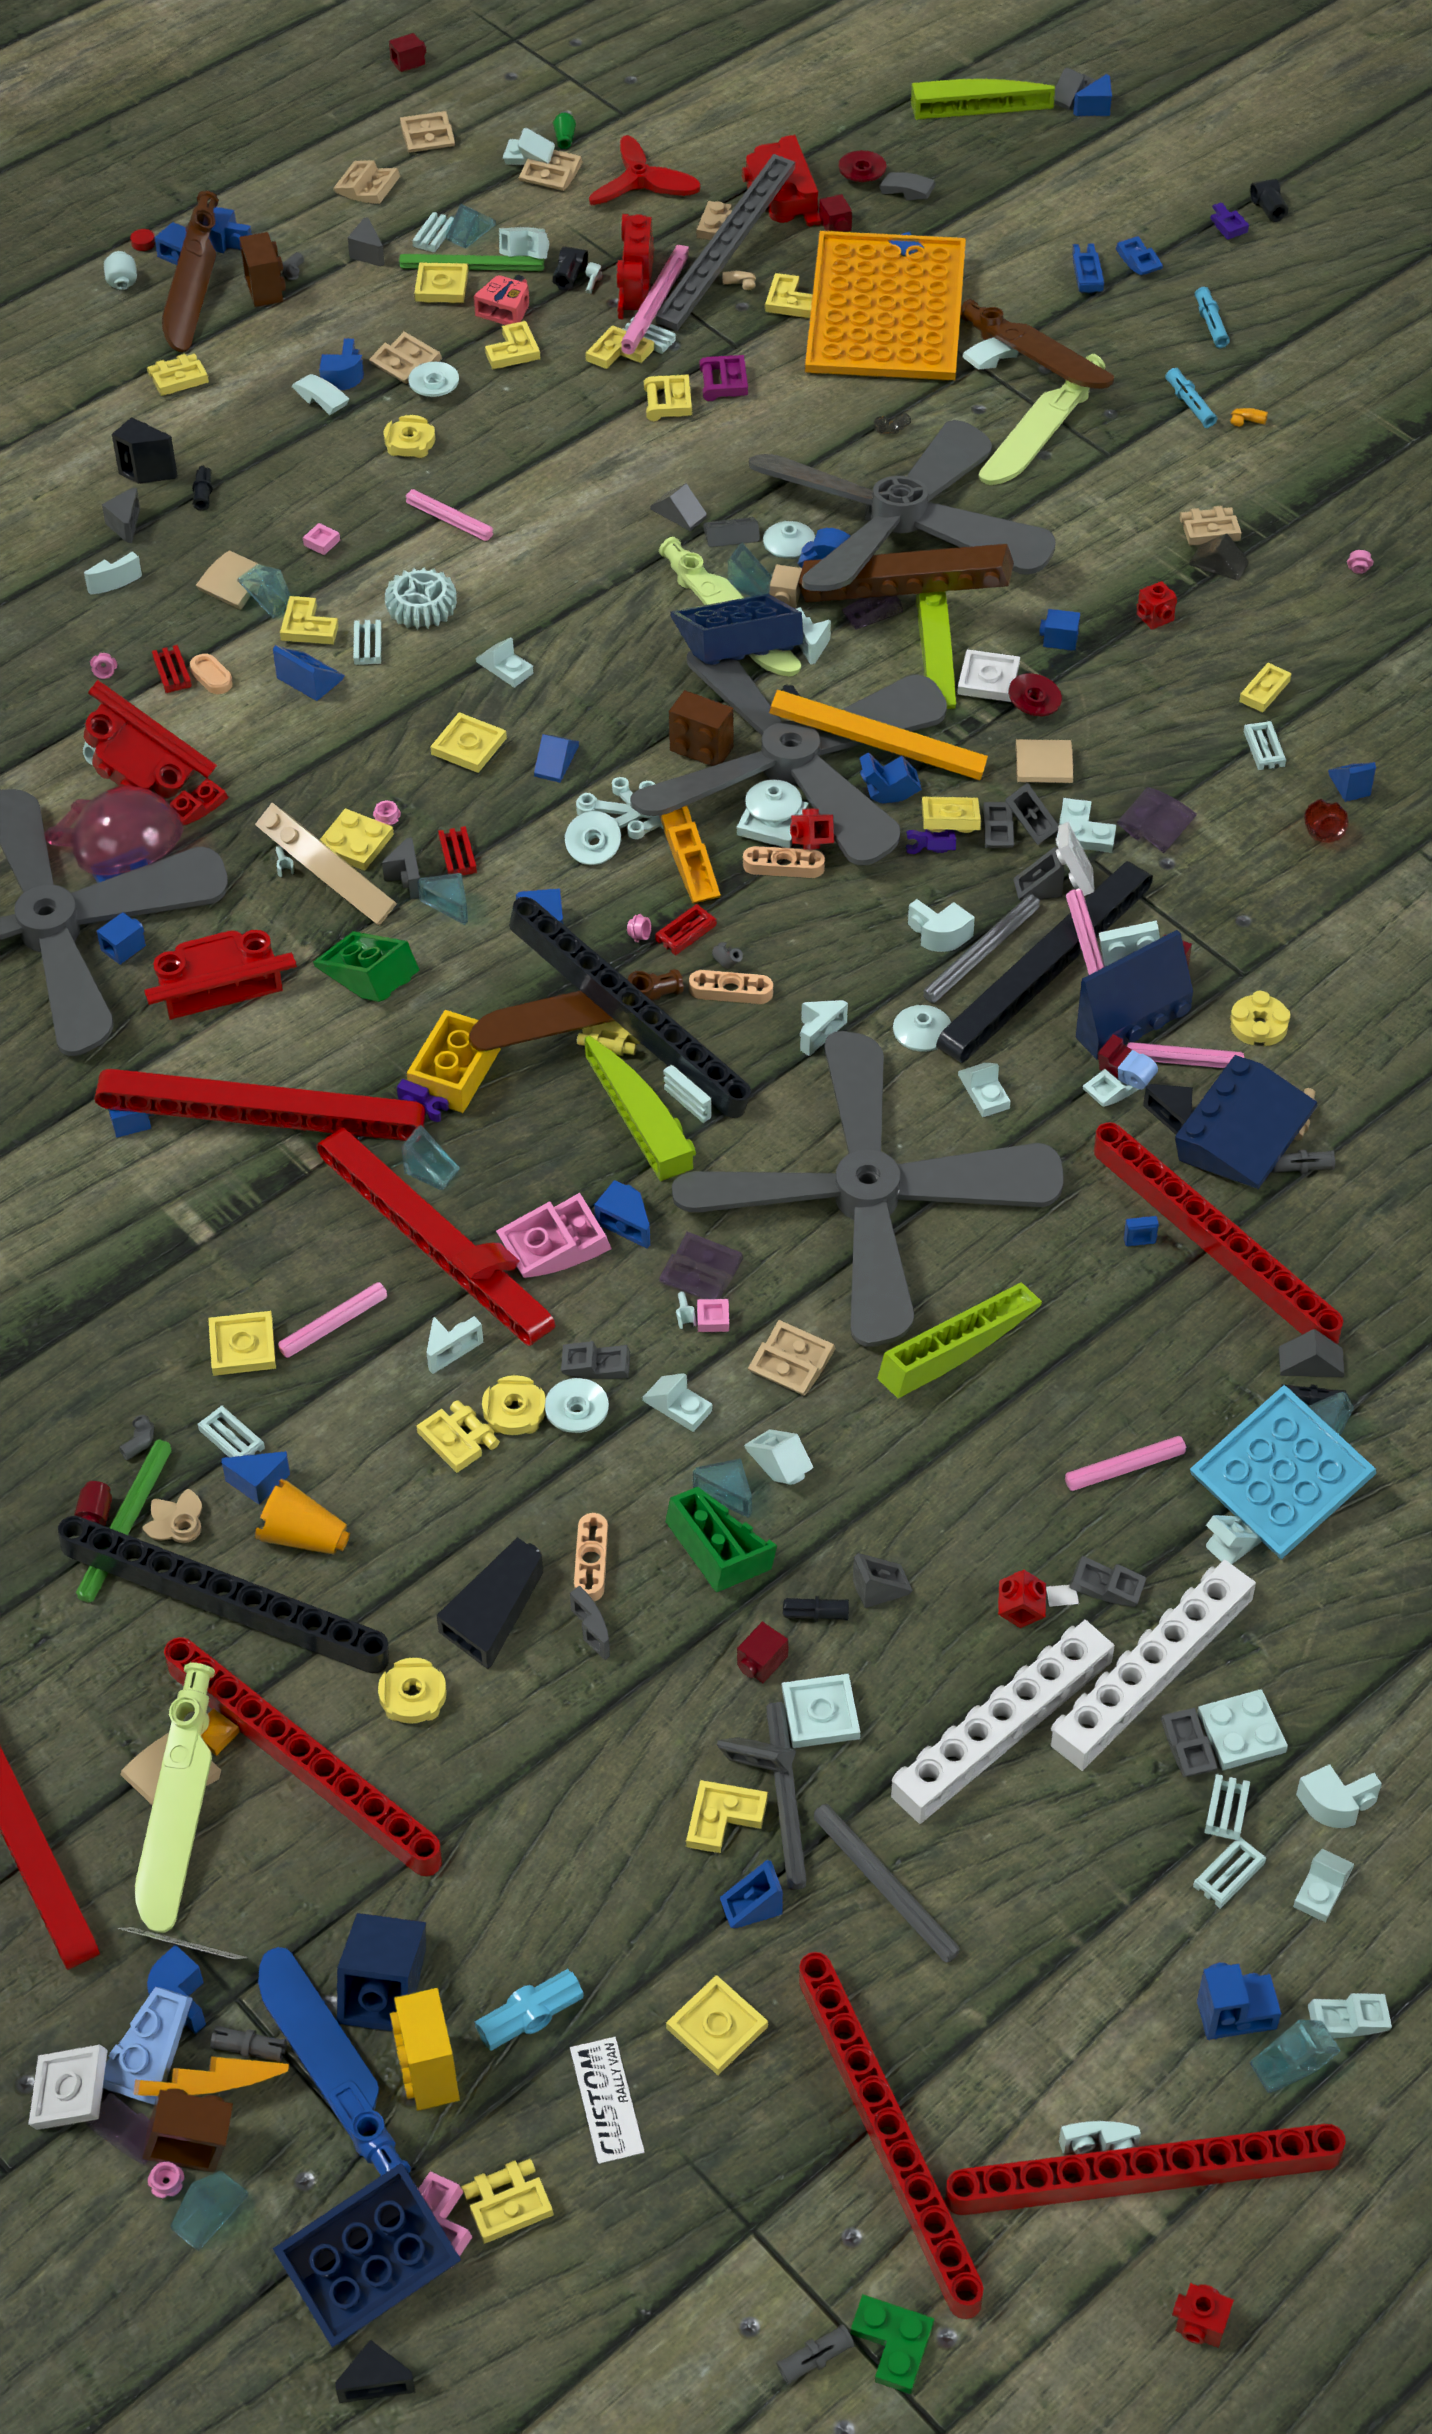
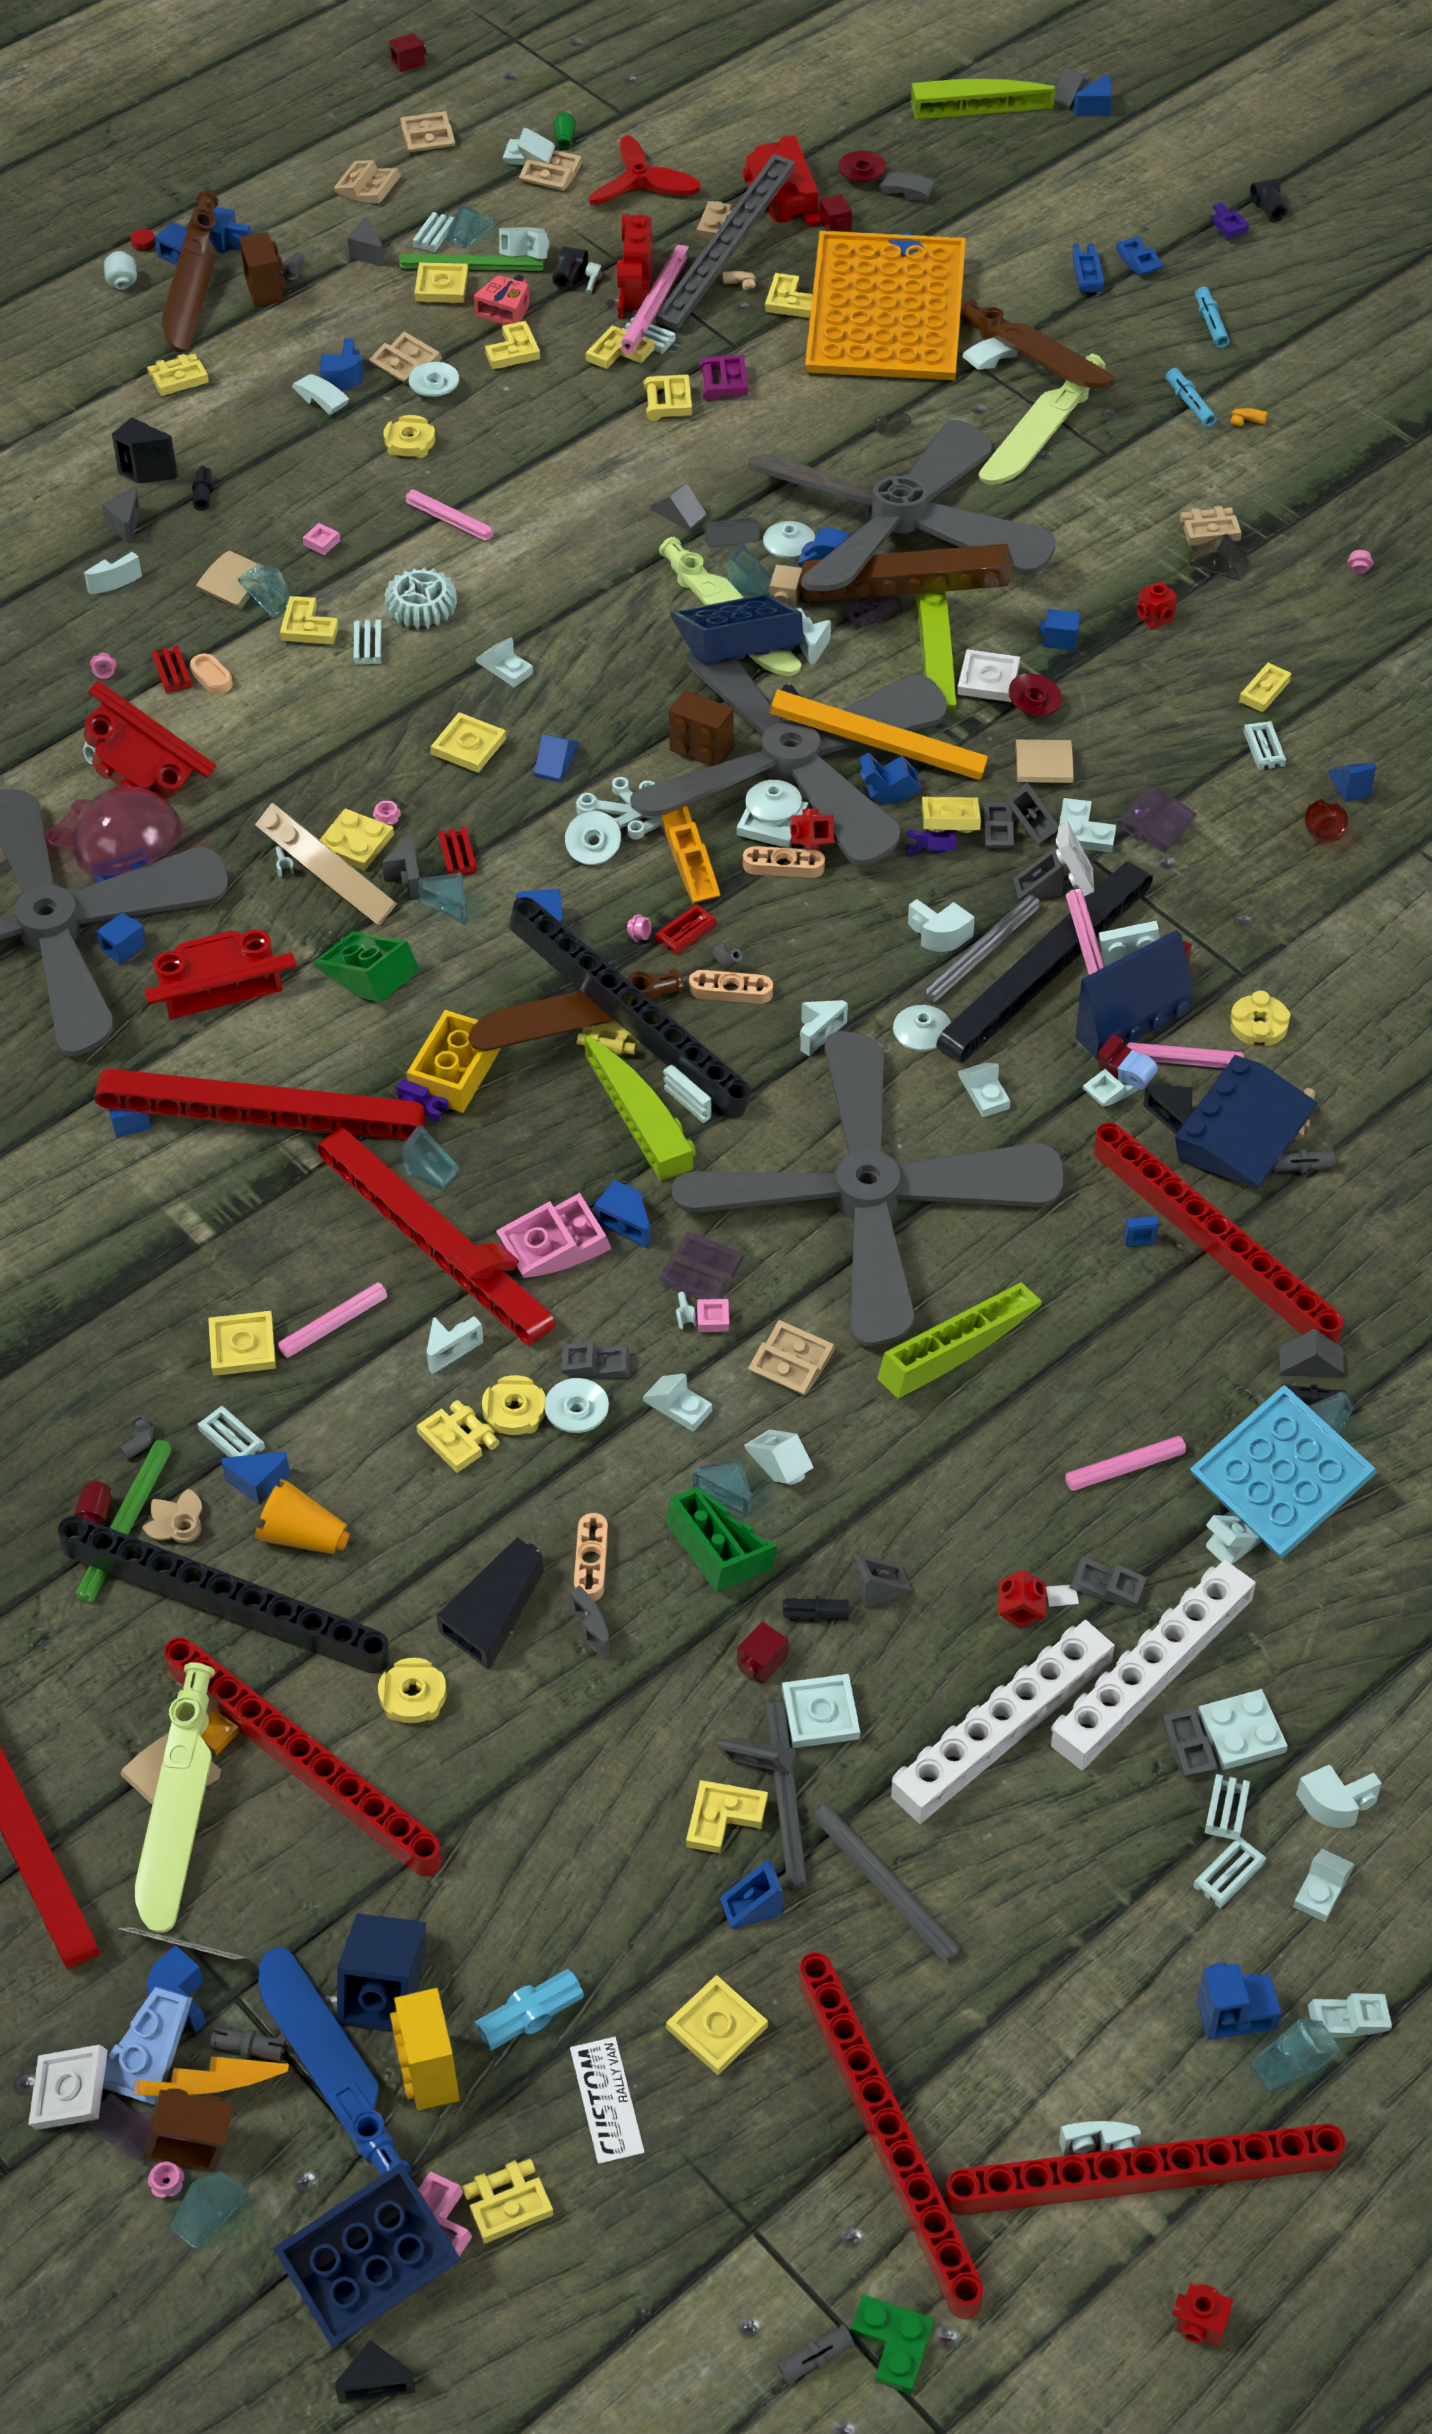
red slope [164,778,229,825] -> none
blue slope [273,645,345,701] -> none

